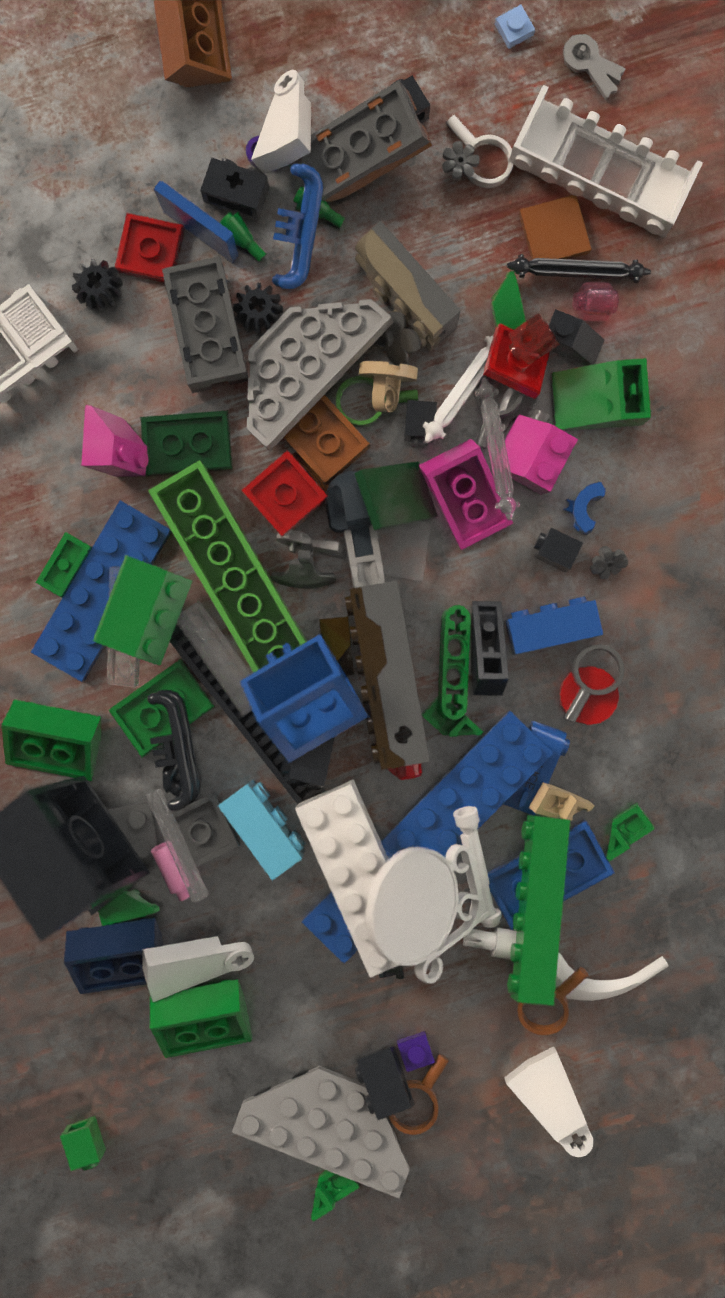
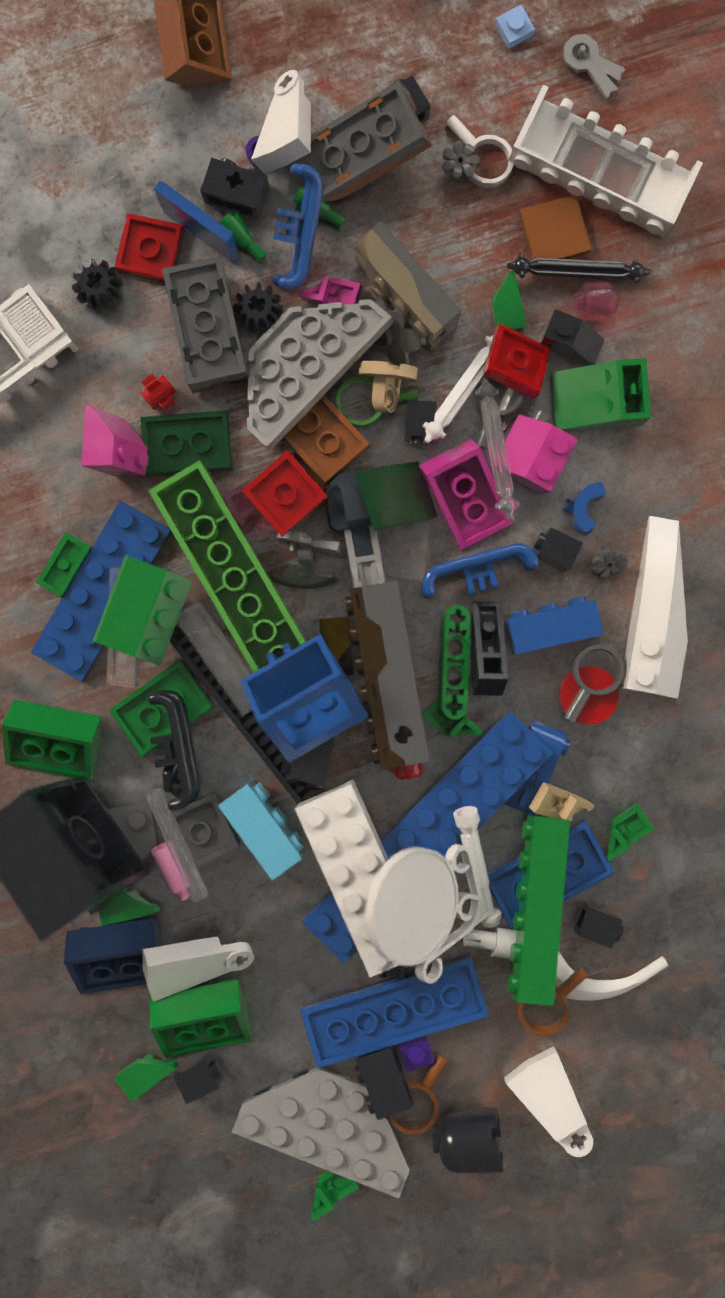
green brick [60,1116,106,1171] -> none
clear red brick [508,313,560,365] -> none
none -> green slope [114,1053,179,1102]
none -> red gear [140,374,176,411]
none -> black brick [173,1052,224,1104]
none -> clear pink brick [222,481,261,526]
none -> dark pink slope [299,275,363,305]
none -> blue plate [300,956,489,1069]
none -> blue piece [421,543,539,599]
none -> black cylinder [433,1108,503,1173]
none -> black brick [573,902,624,949]
none -> white wedge [619,516,688,699]

